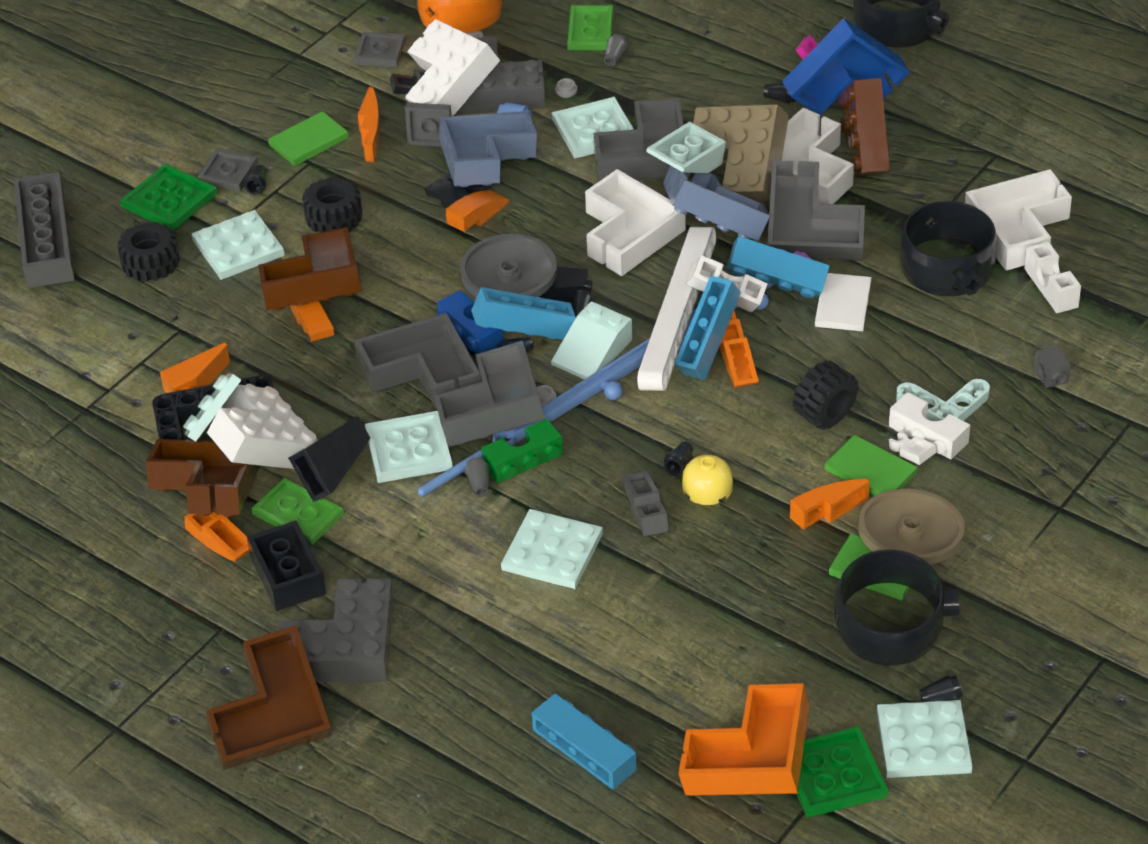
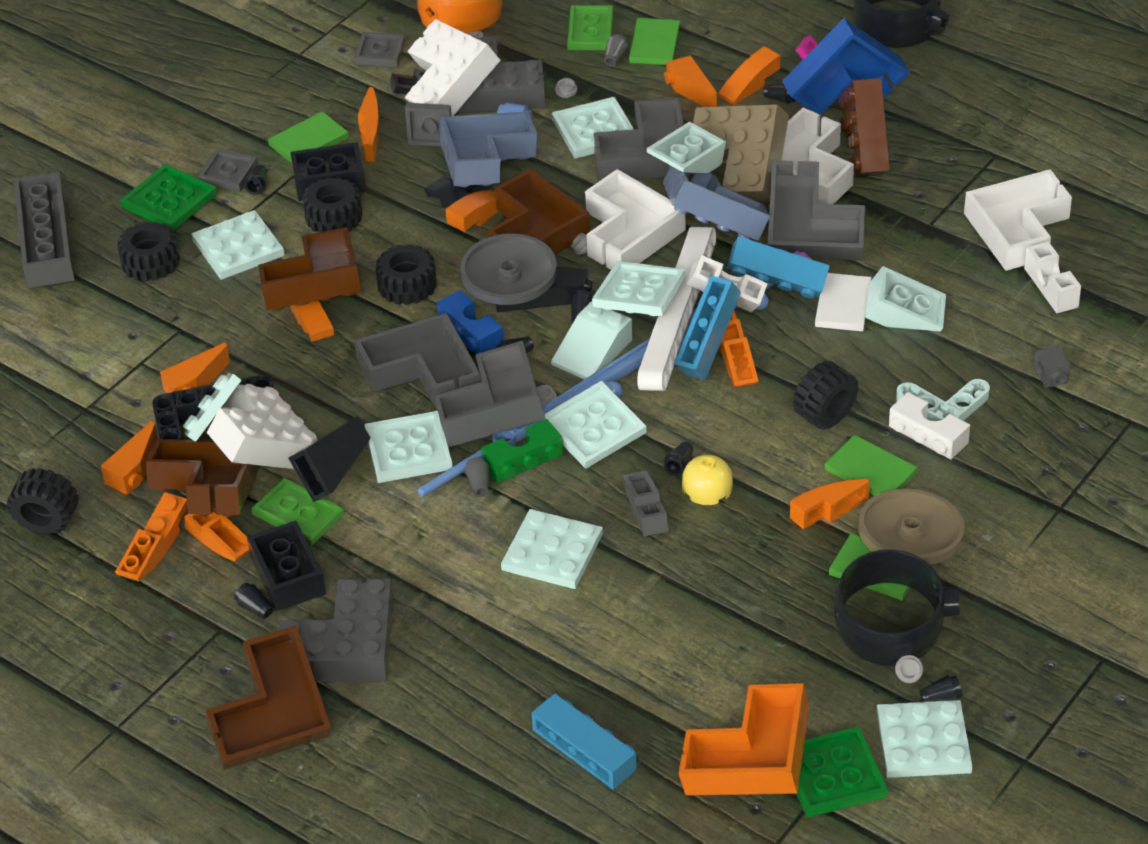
dark azure brick [471,287,576,340] -> none
white plate [889,432,936,465] -> none
black cylinder [900,201,997,296] -> none
none -> black tyre [6,468,79,535]
none -> orange slope [101,421,158,495]
none -> orange slope [115,492,188,581]
none -> black cone [234,583,274,619]
none -> black brick [290,142,366,201]
none -> black tyre [375,244,437,305]
none -> reddish brown piece [487,168,590,254]
none -> light aqua plate [541,381,647,469]
none -> light grey plate [571,233,587,255]
none -> light aqua plate [592,261,686,316]
none -> bright green tile [629,18,680,65]
none -> orange slope [664,55,717,107]
none -> orange slope [718,46,780,105]
none -> light aqua slope [865,266,946,331]
none -> light grey plate [895,655,923,683]

